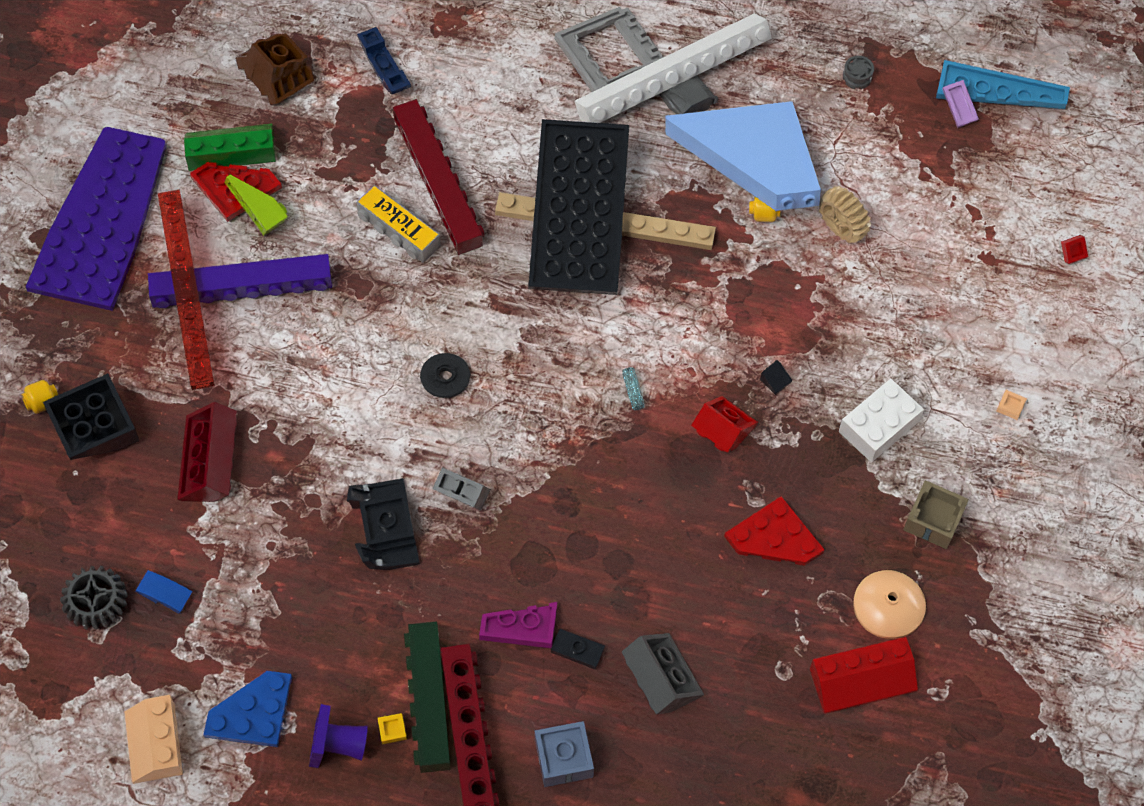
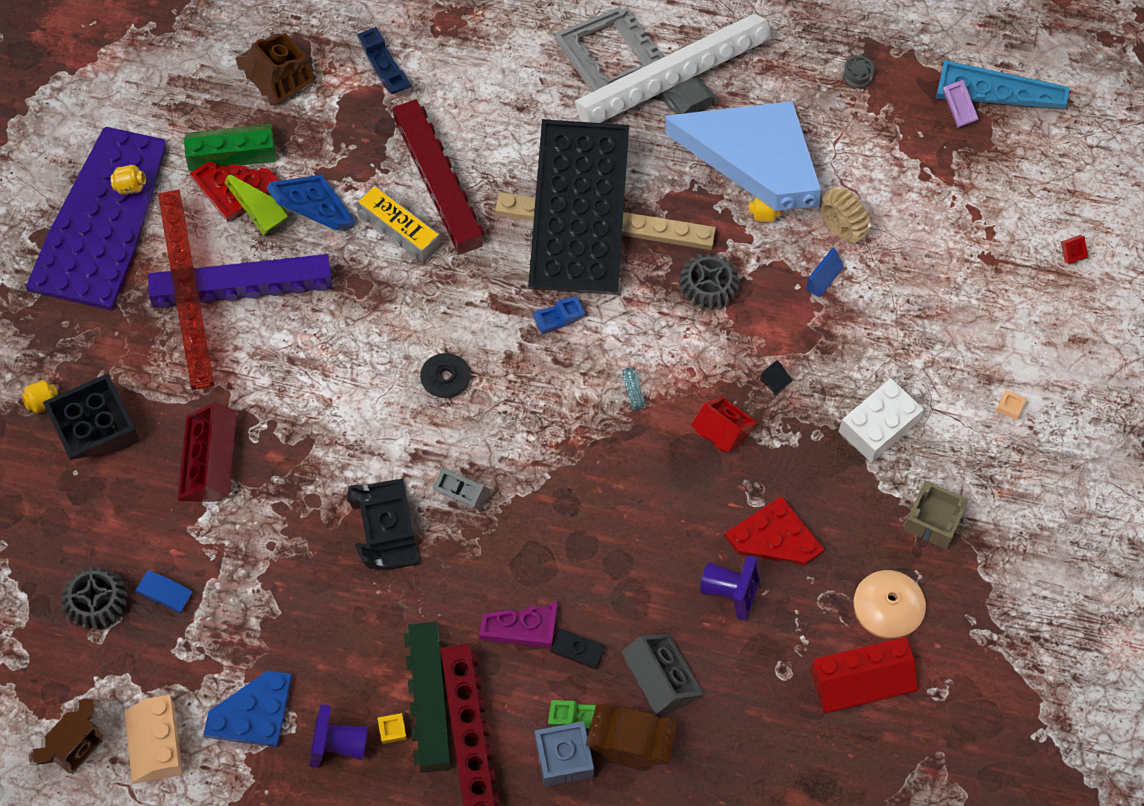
none -> reddish brown slope [29,698,103,774]
none -> yellow head [111,165,146,195]
none -> blue plate [266,175,356,230]
none -> blue slope [533,296,586,334]
none -> bright green slope [548,700,596,731]
none -> reddish brown slope [586,704,677,771]
none -> dark grey gear [679,252,740,311]
none -> dark purple plant [700,556,761,621]
none -> blue slope [806,248,843,297]

